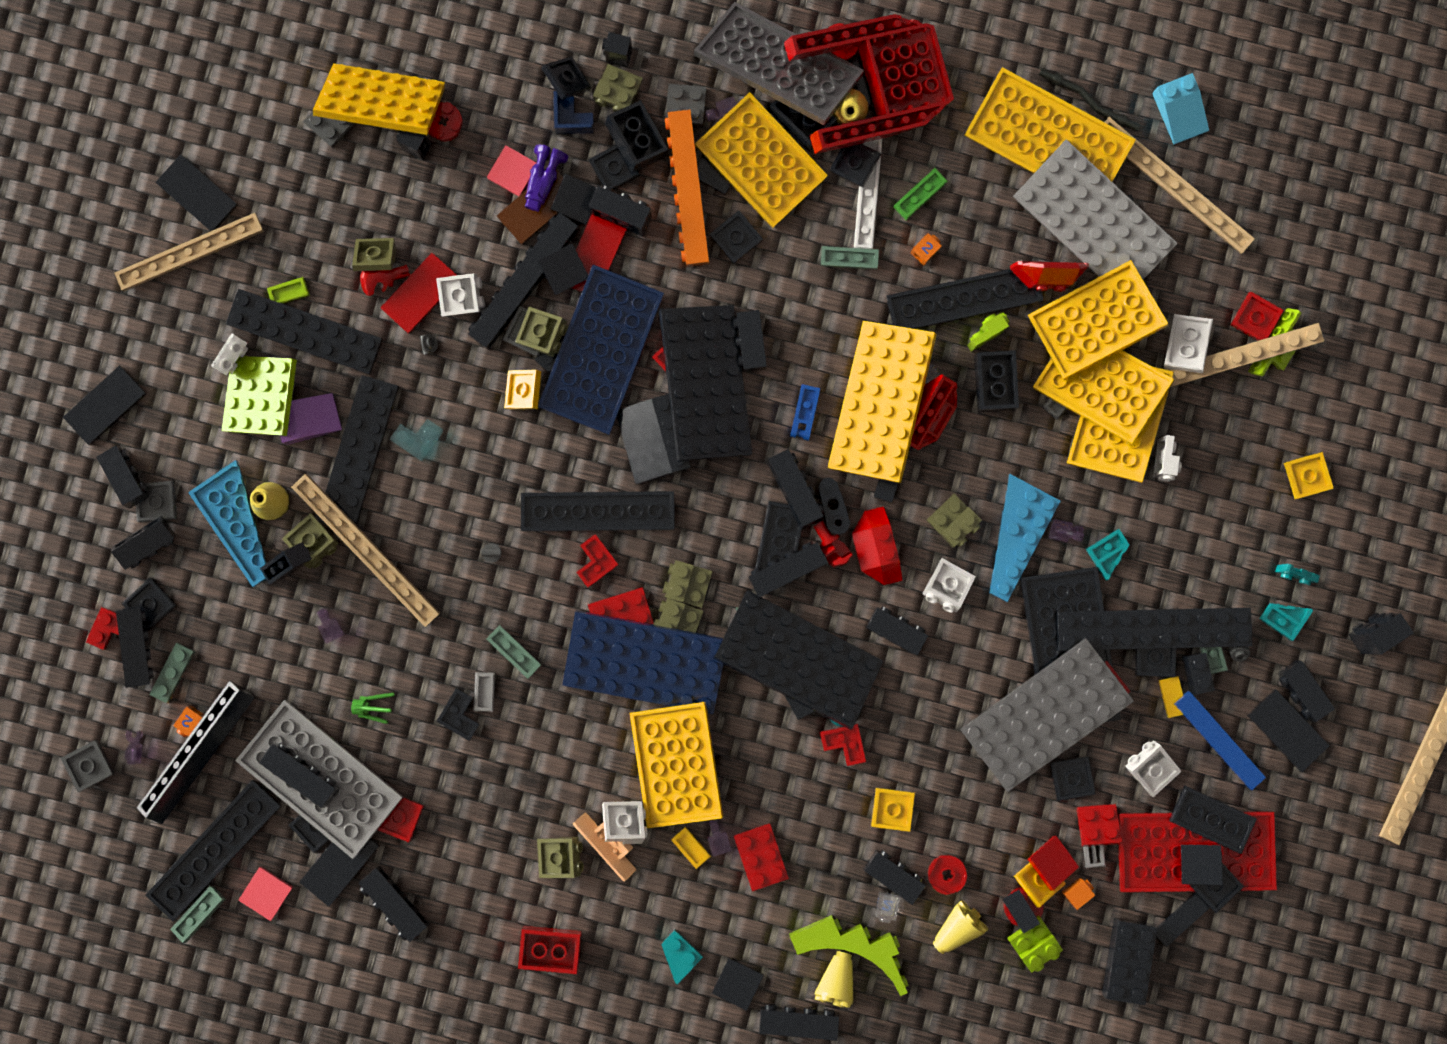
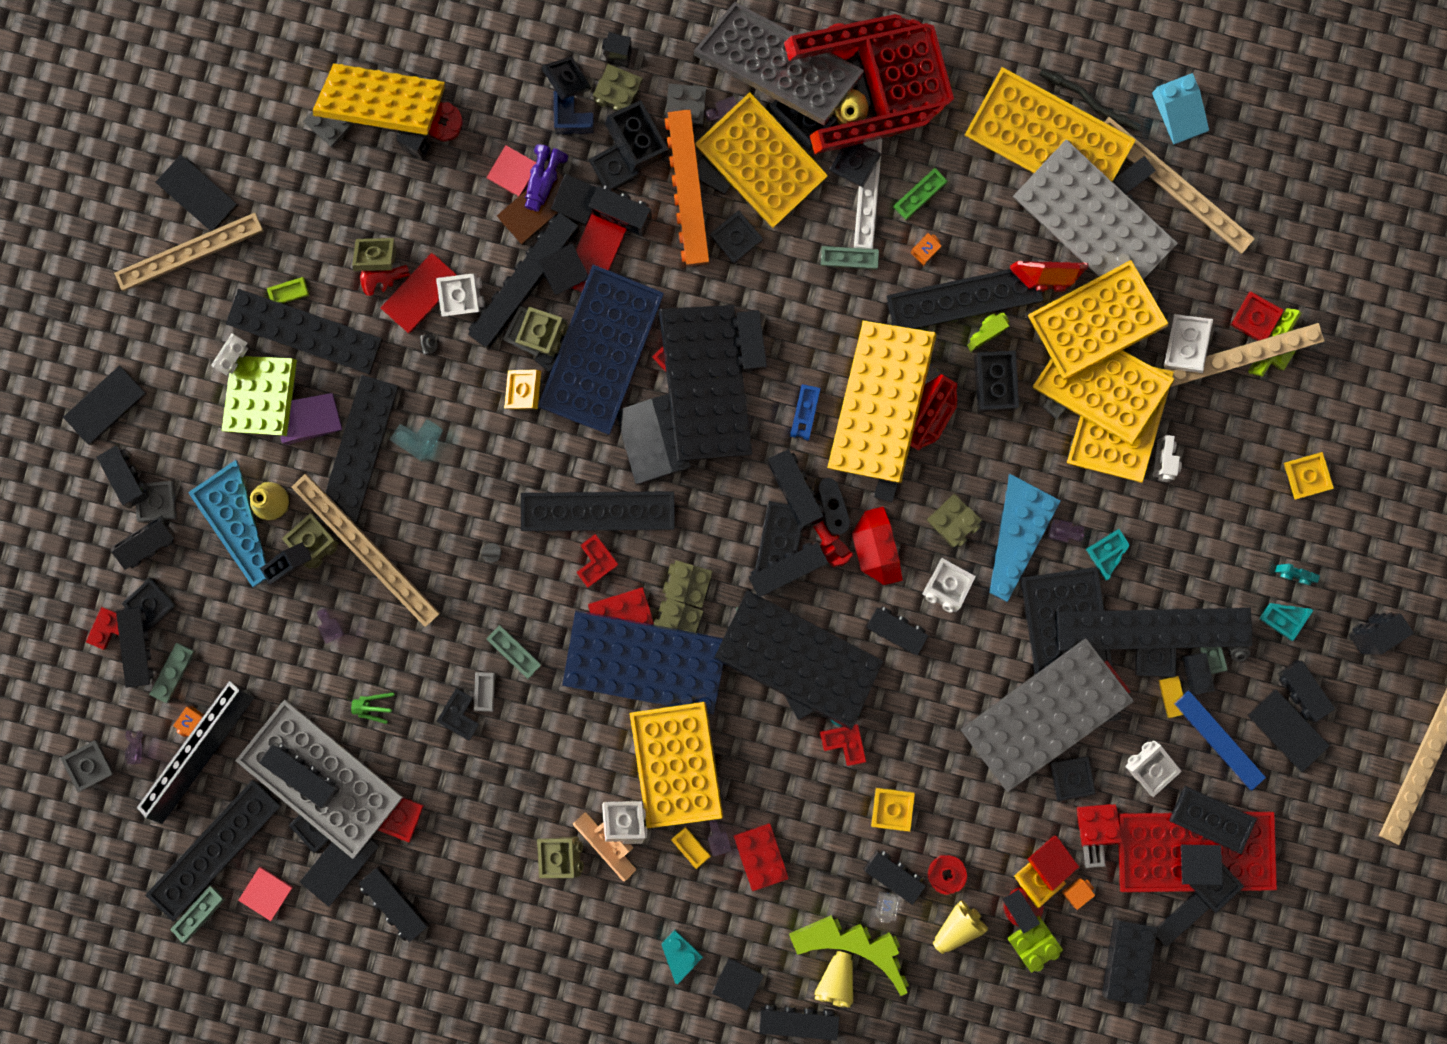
red brick [518,926,582,974] -> none
none -> black tile [1114,156,1156,194]

